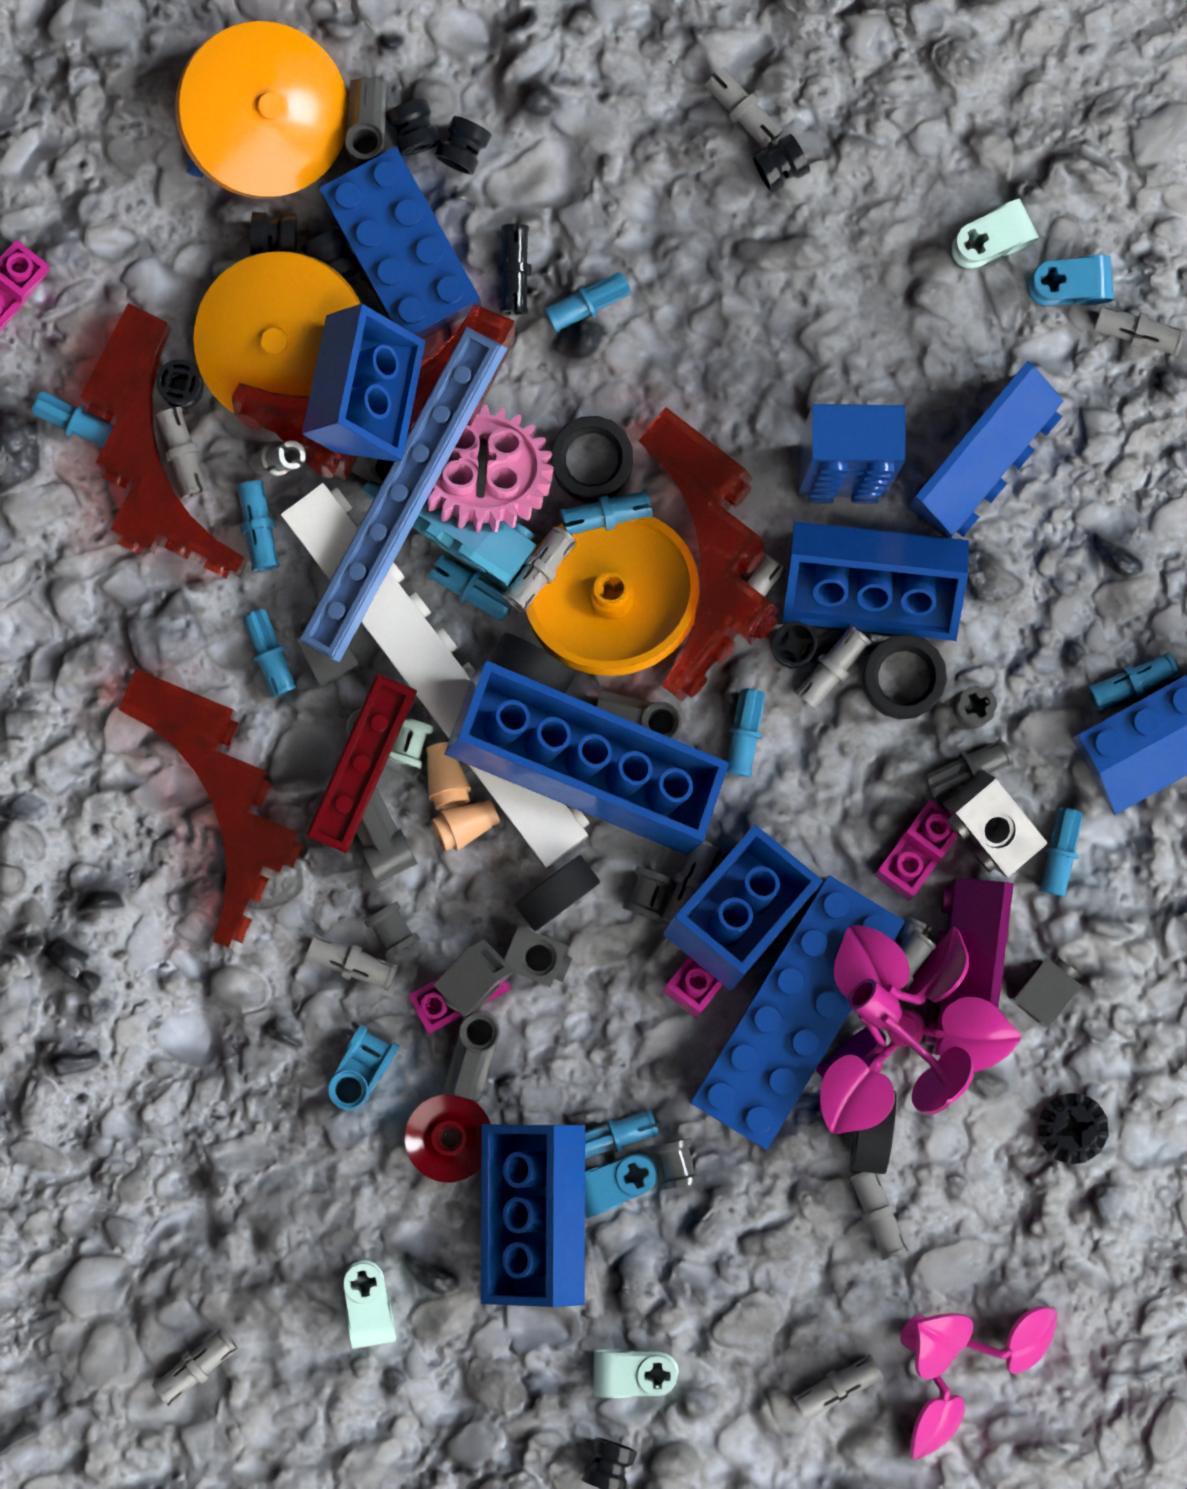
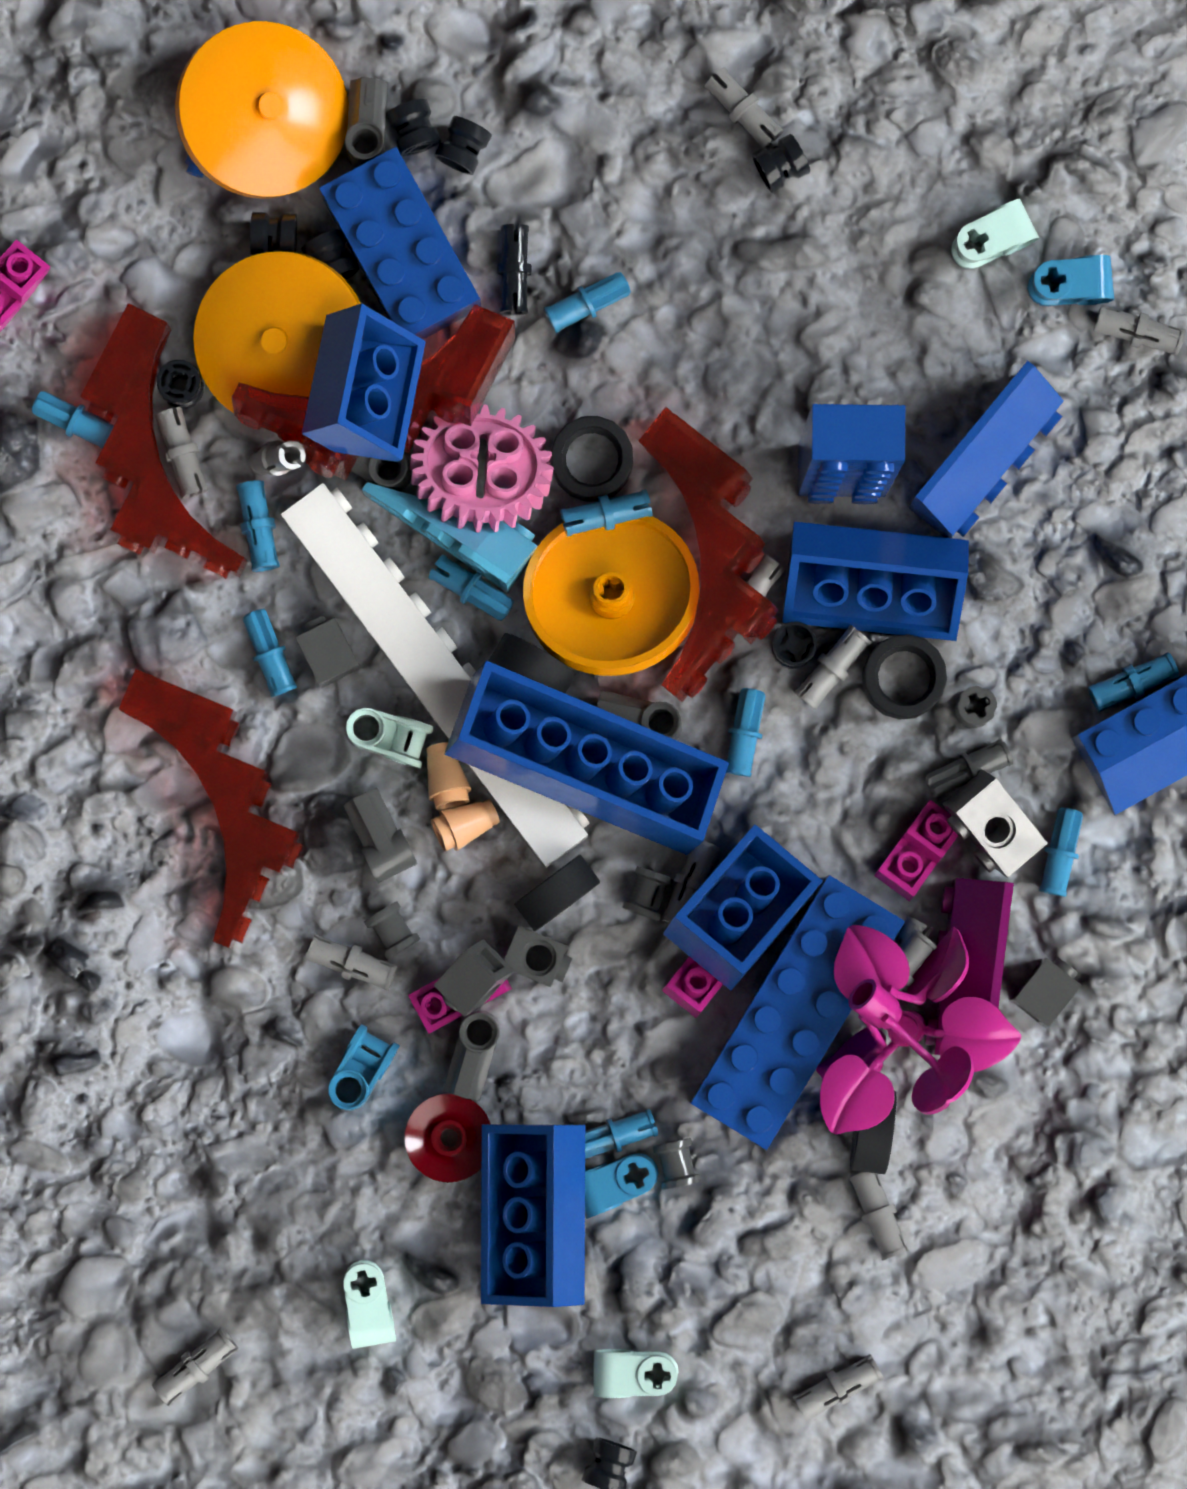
medium blue tile [299,327,508,662] -> none
dark red tile [305,673,417,854] -> none
light grey pin [502,526,577,613] -> none
plant [900,1306,1057,1460] -> none
black gear [1038,1093,1109,1164] -> none

